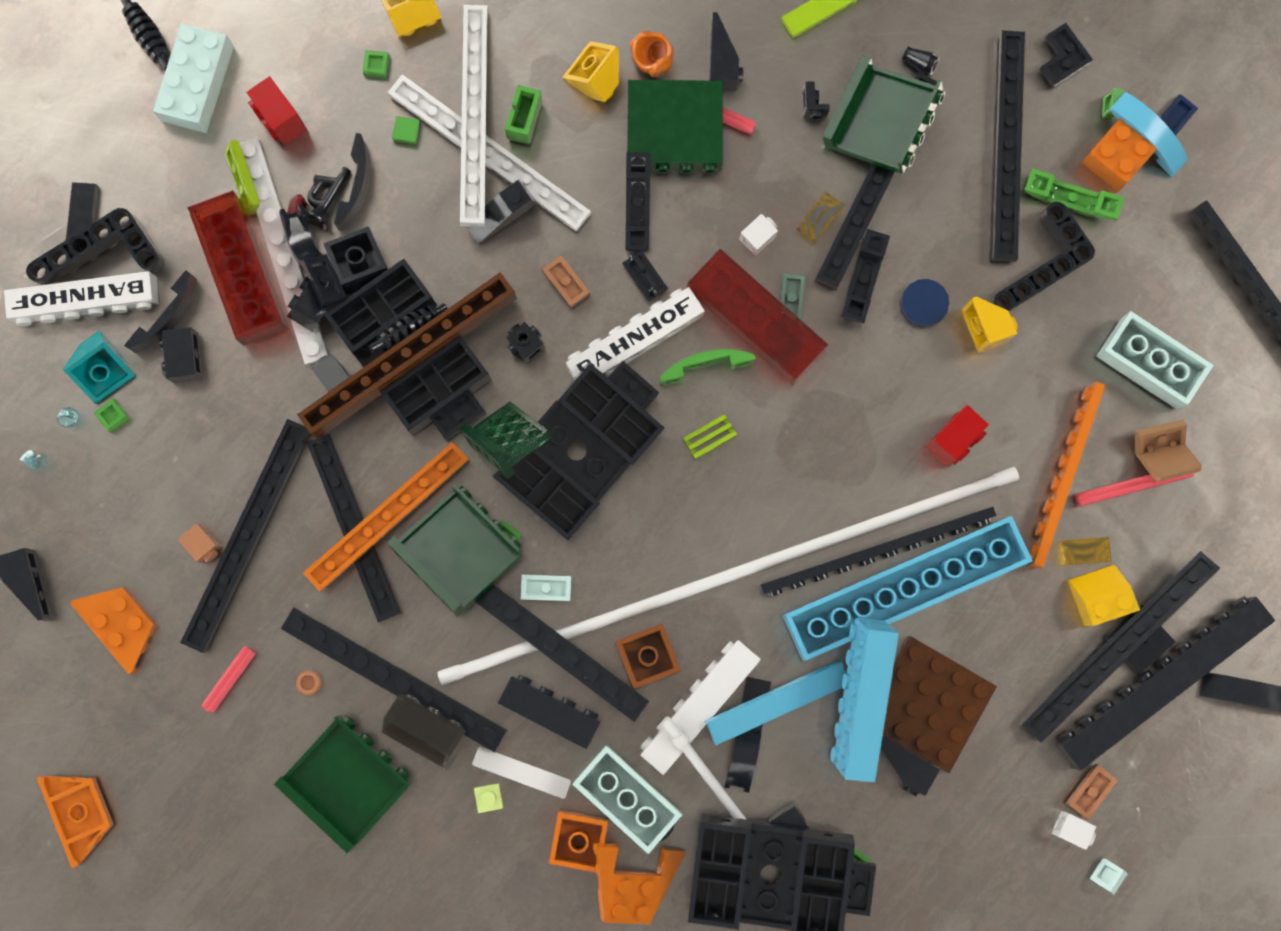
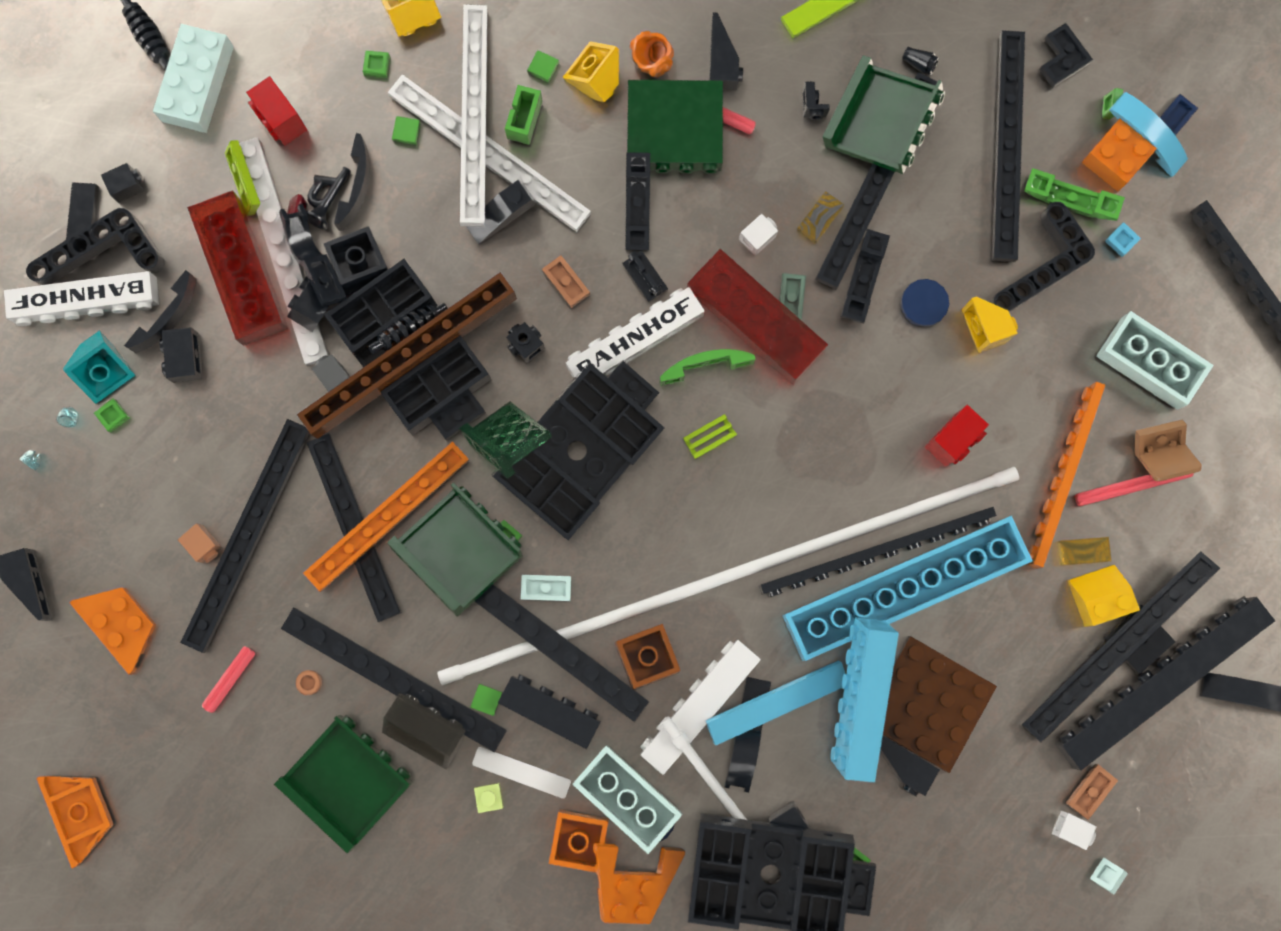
none -> black brick [101,163,144,203]
none -> bright green tile [470,684,503,716]
none -> bright green tile [527,50,559,83]
none -> medium azure plate [1105,222,1141,257]

